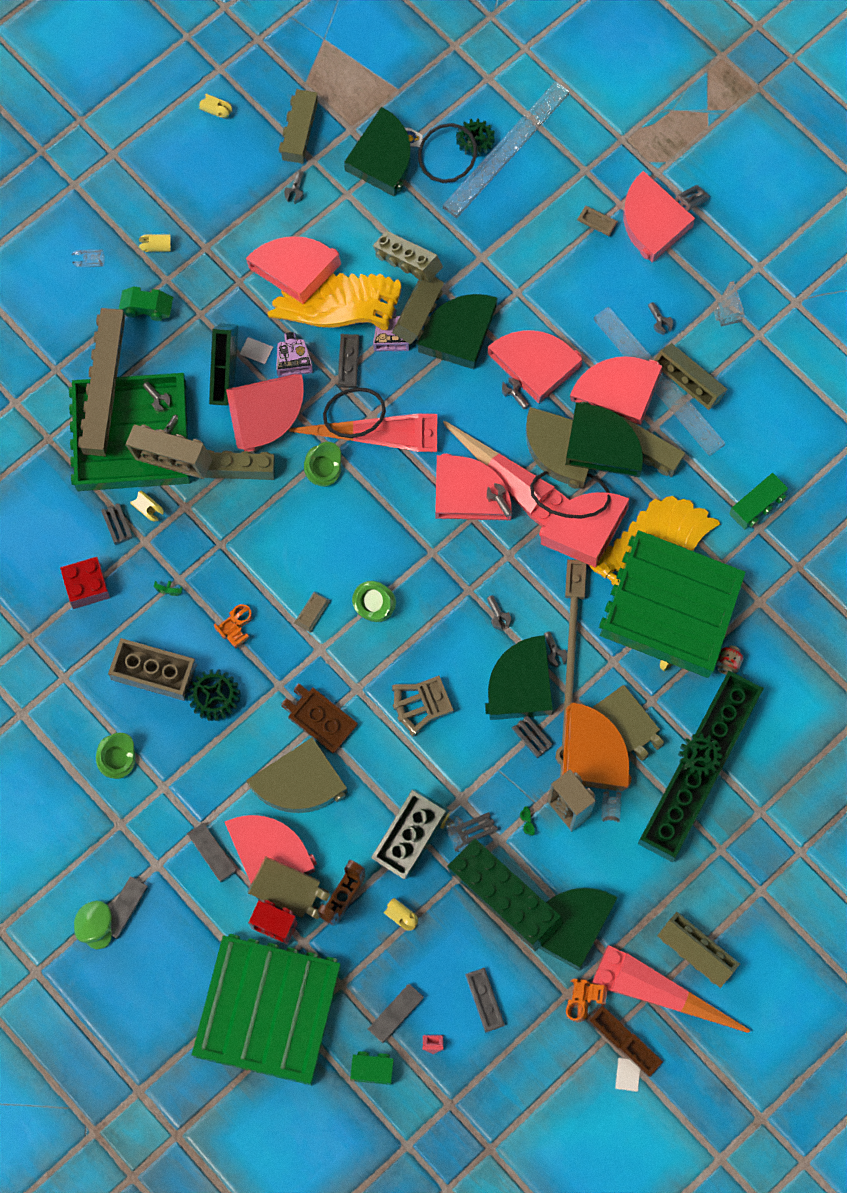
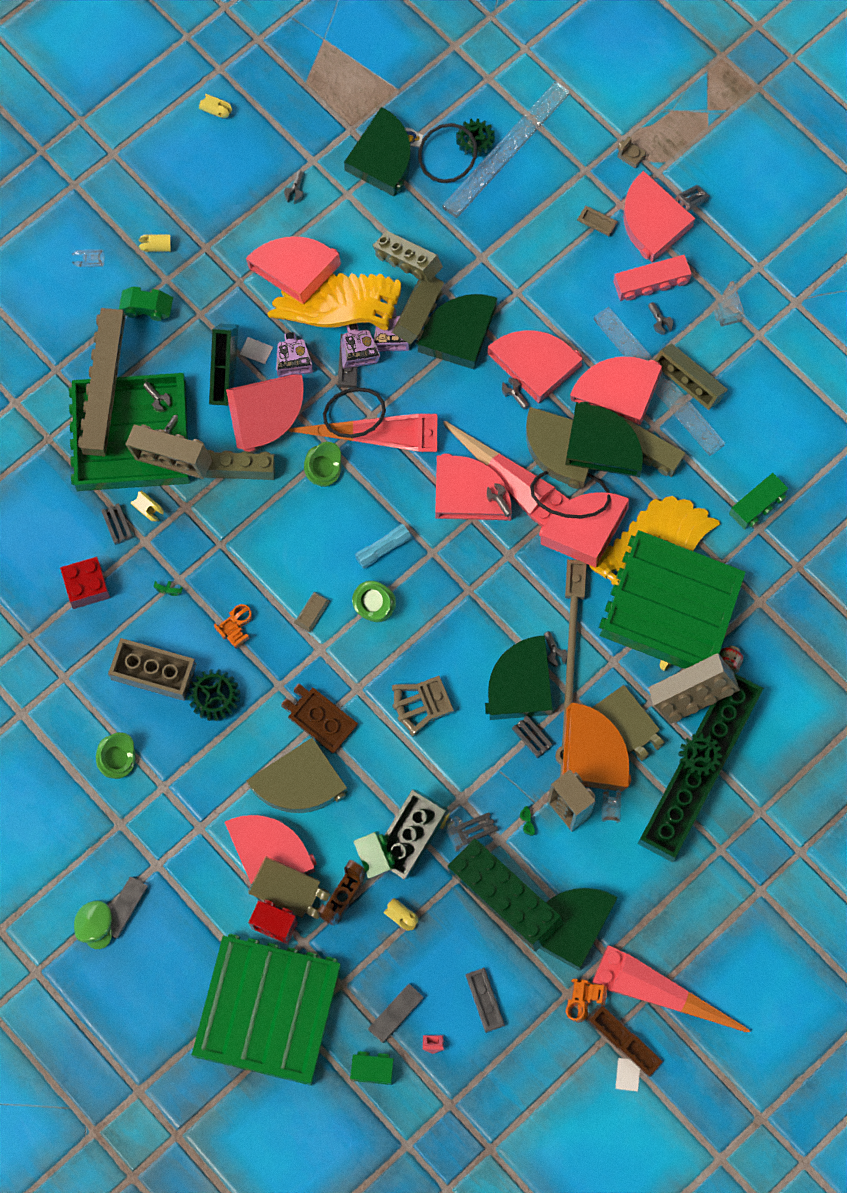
flat silver tile [187,823,237,883] -> none
olive brick [279,89,318,164] -> none
flat silver bar [487,595,511,631] -> none
olive brick [657,912,740,988] -> none
none -> torso [341,323,380,369]
none -> brick [353,831,395,879]
none -> medium azure axle [355,524,411,569]
none -> coral brick [613,255,691,301]
none -> dark tan bracket [617,136,646,168]
none -> dark tan brick [648,653,740,724]

